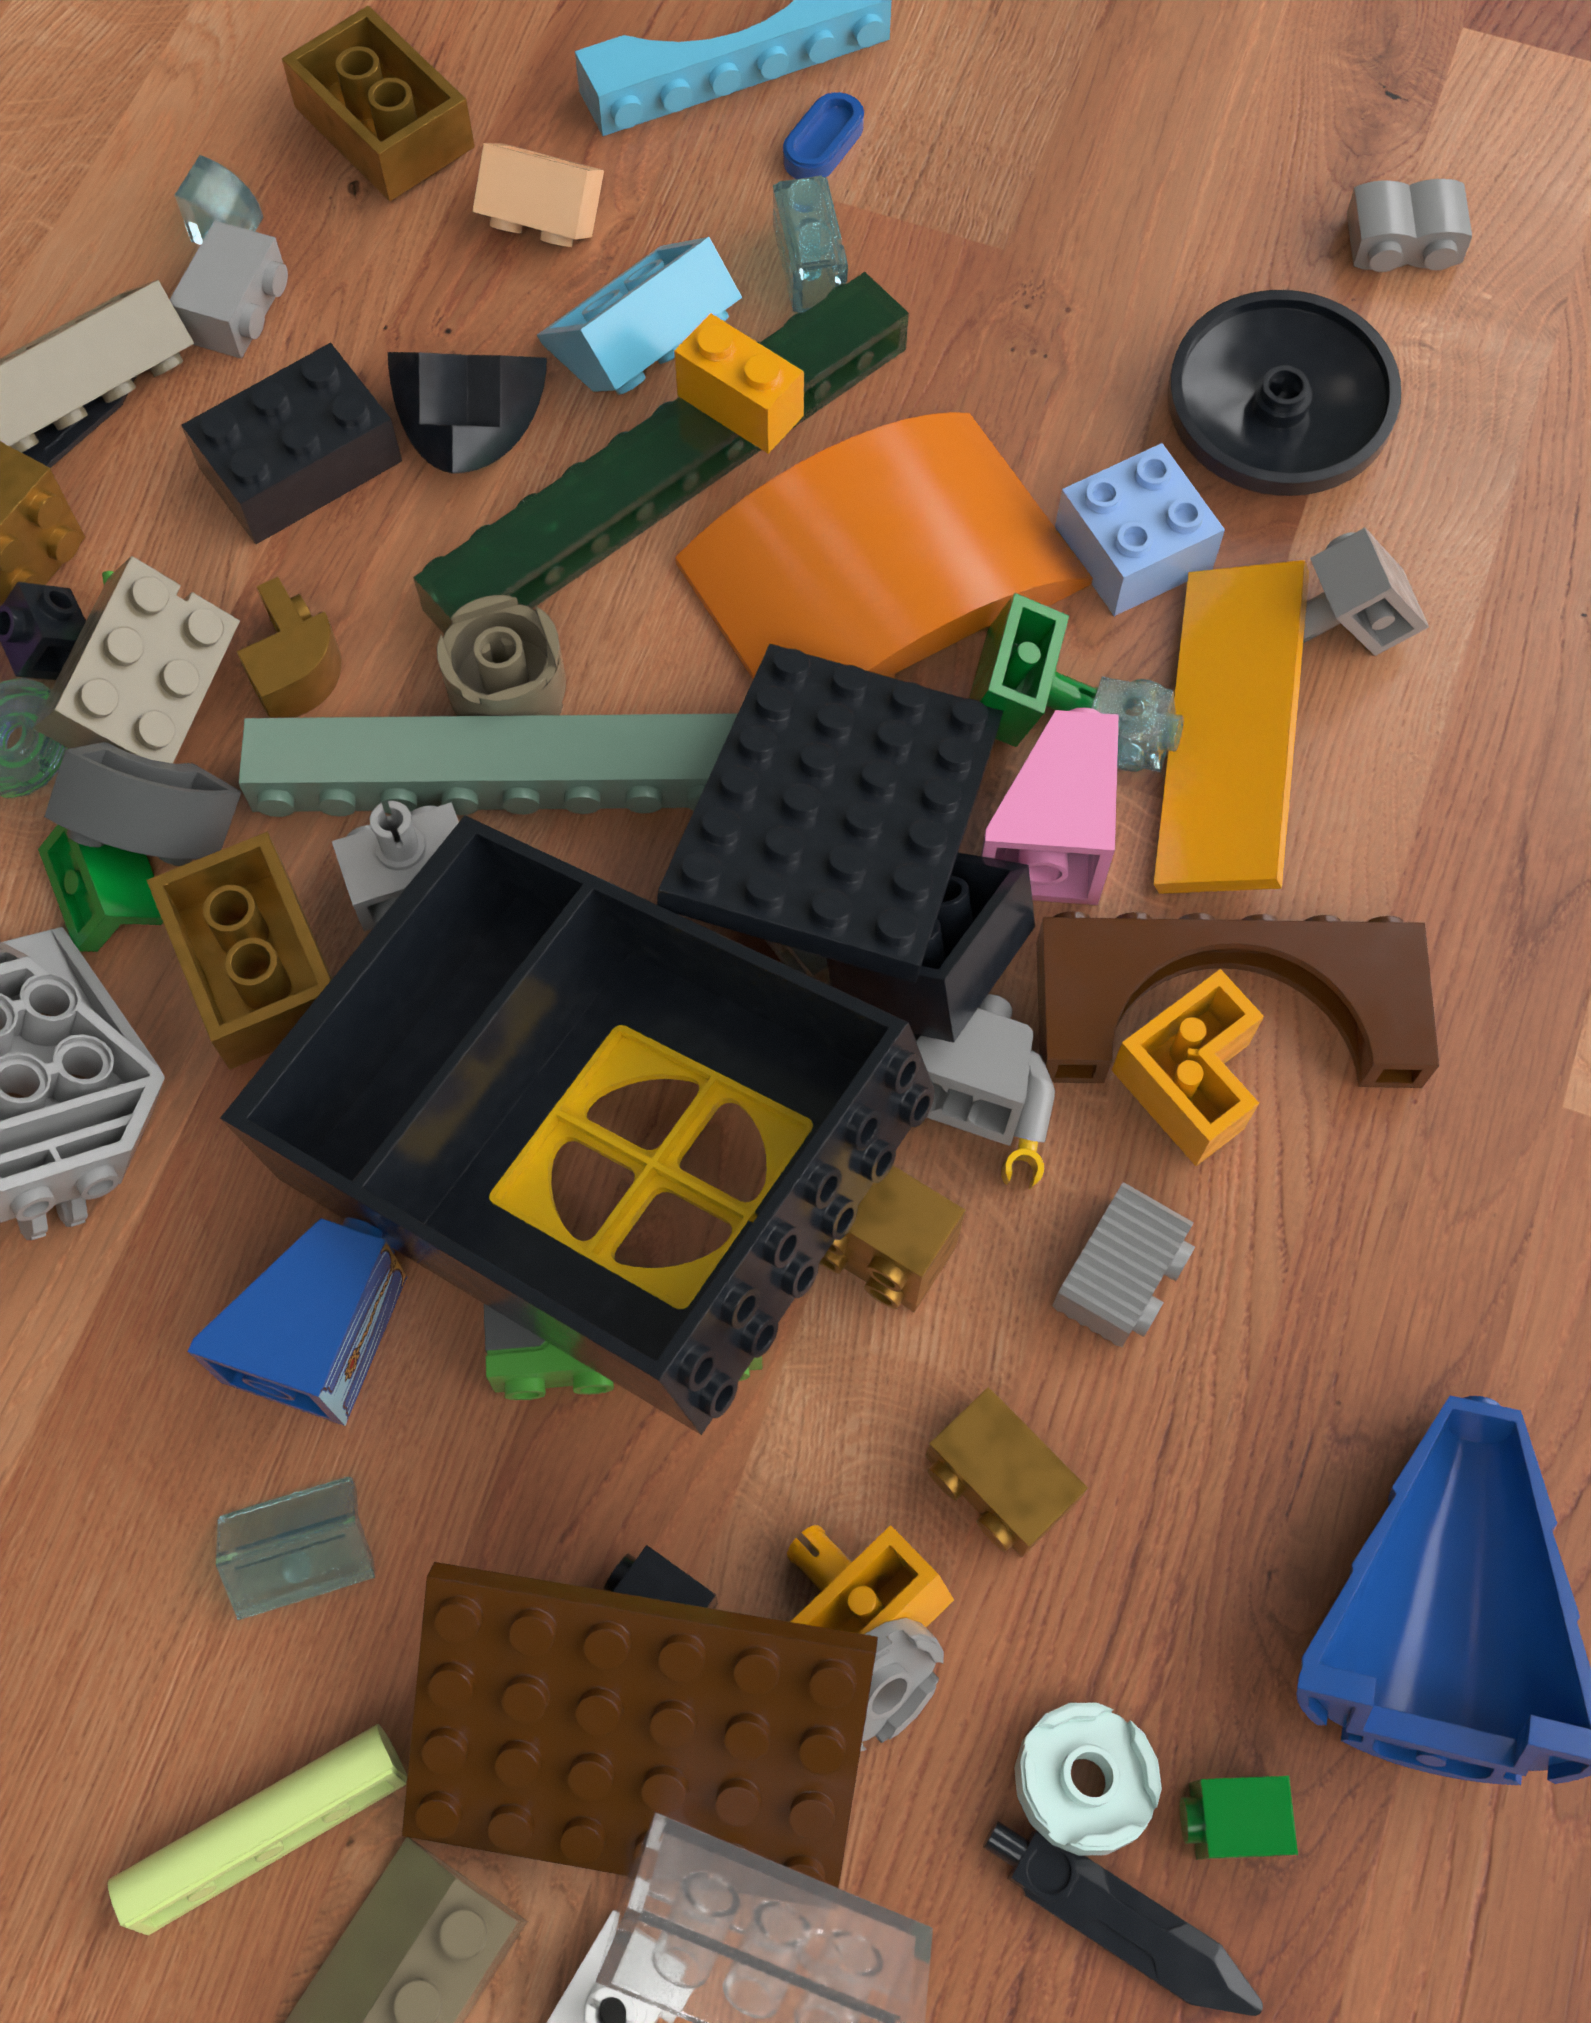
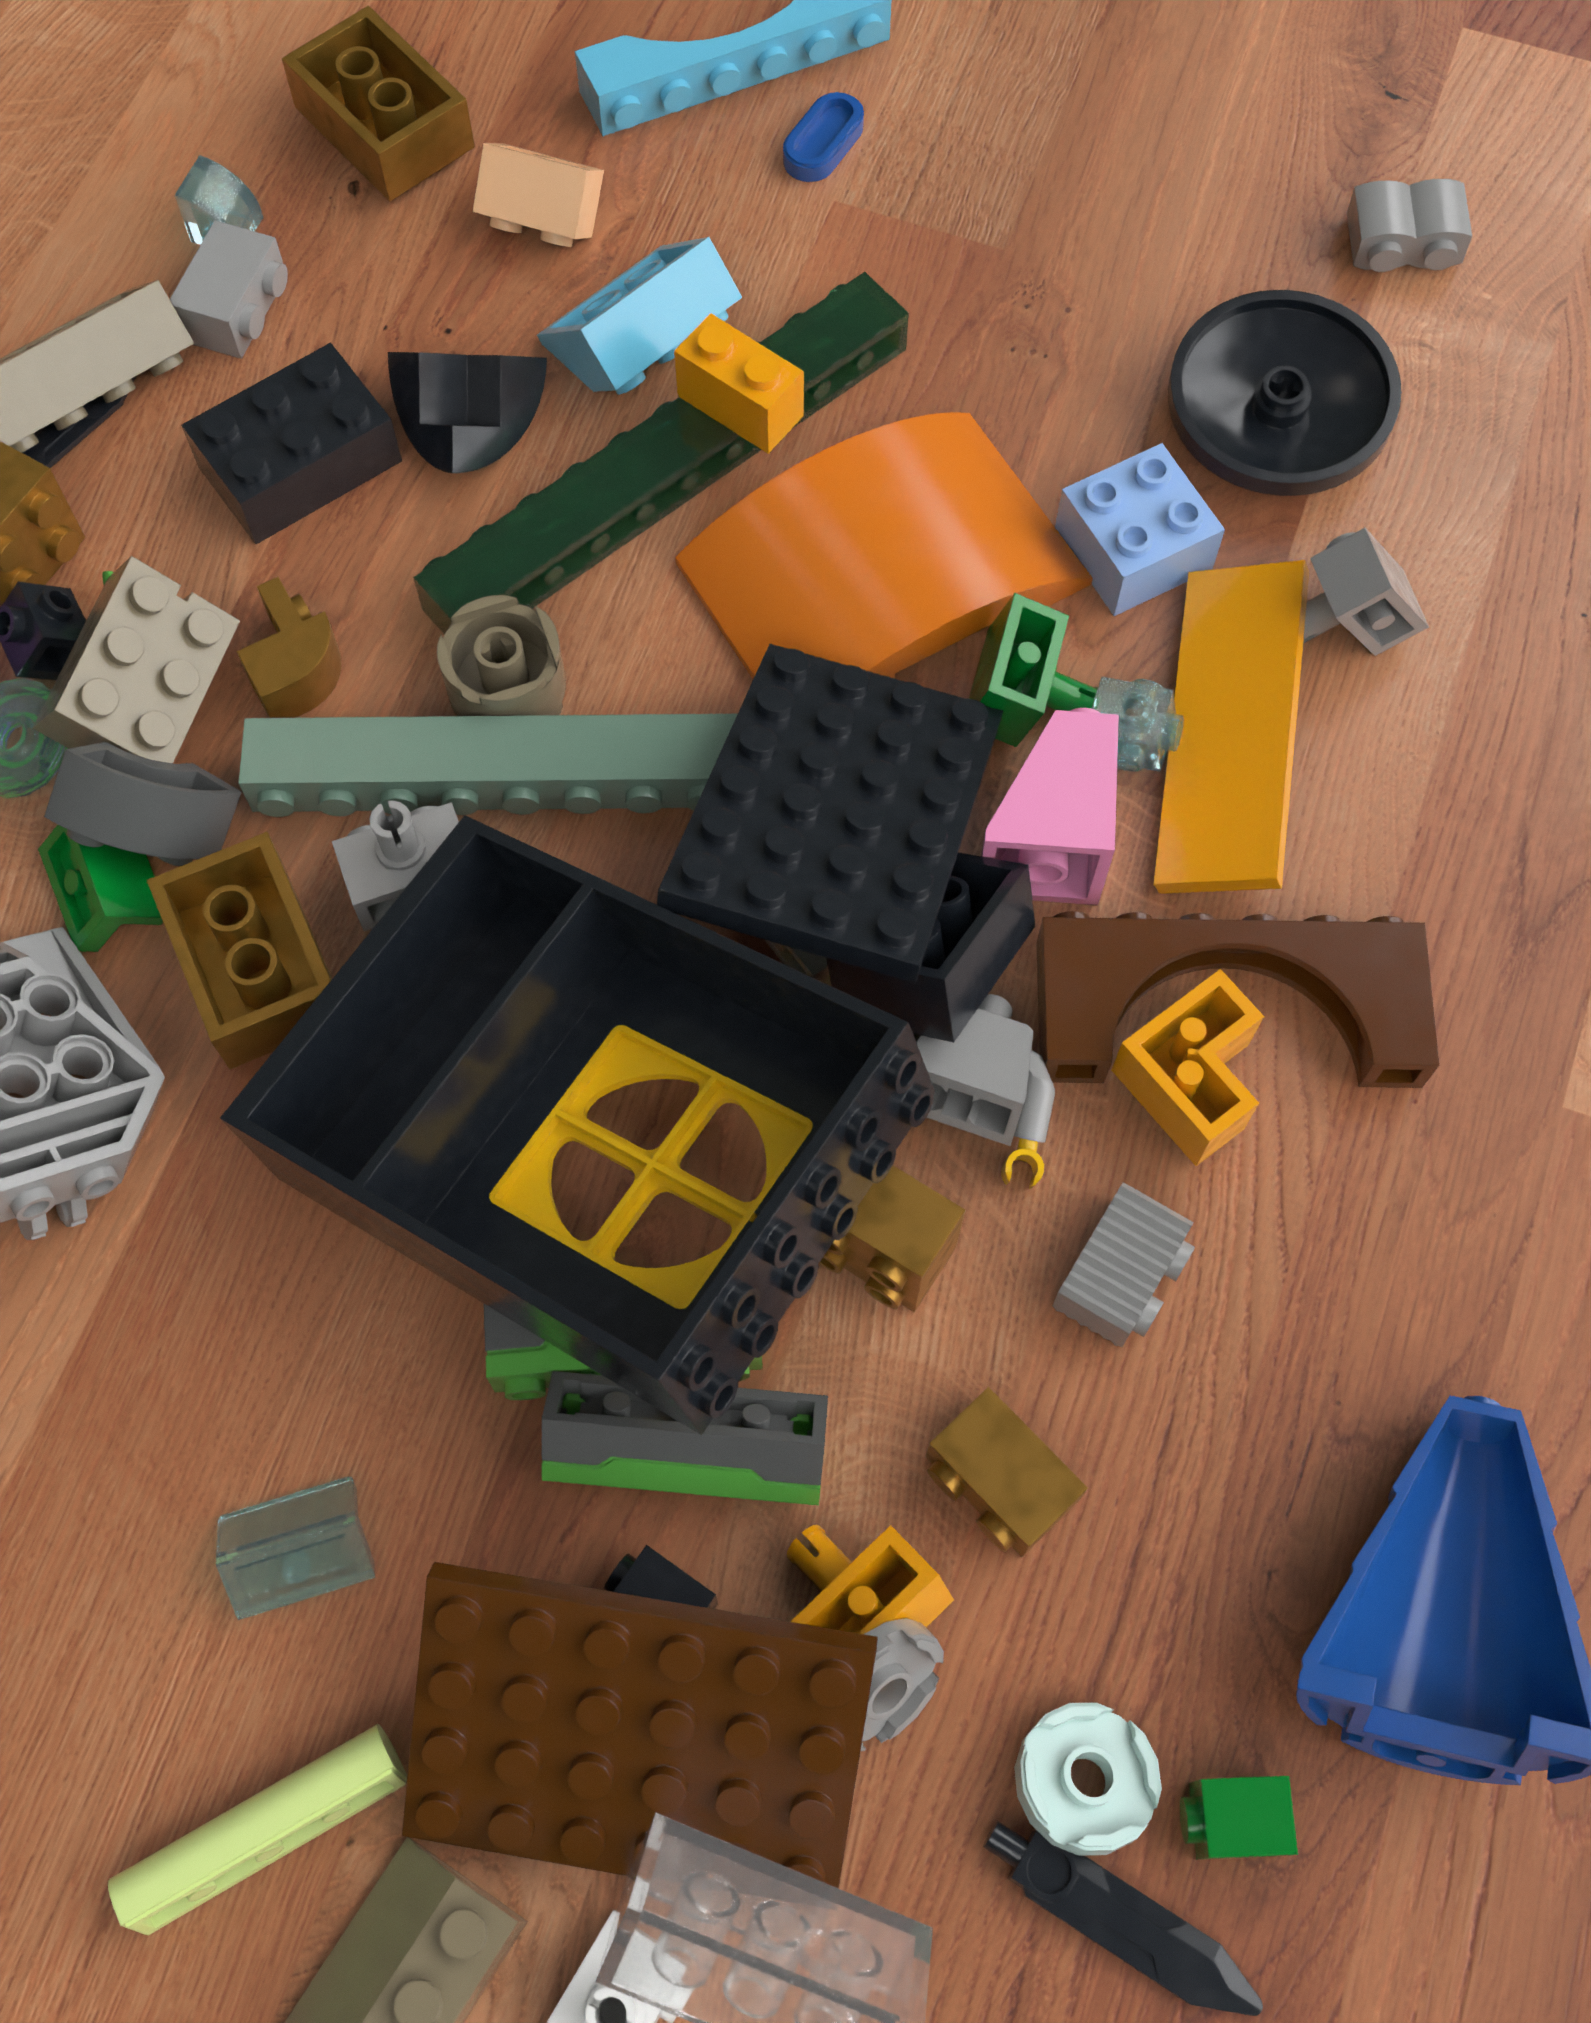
blue slope [187,1217,407,1426] -> none
clear light blue brick [773,175,848,314] -> none
none -> dark grey piece [542,1371,828,1506]

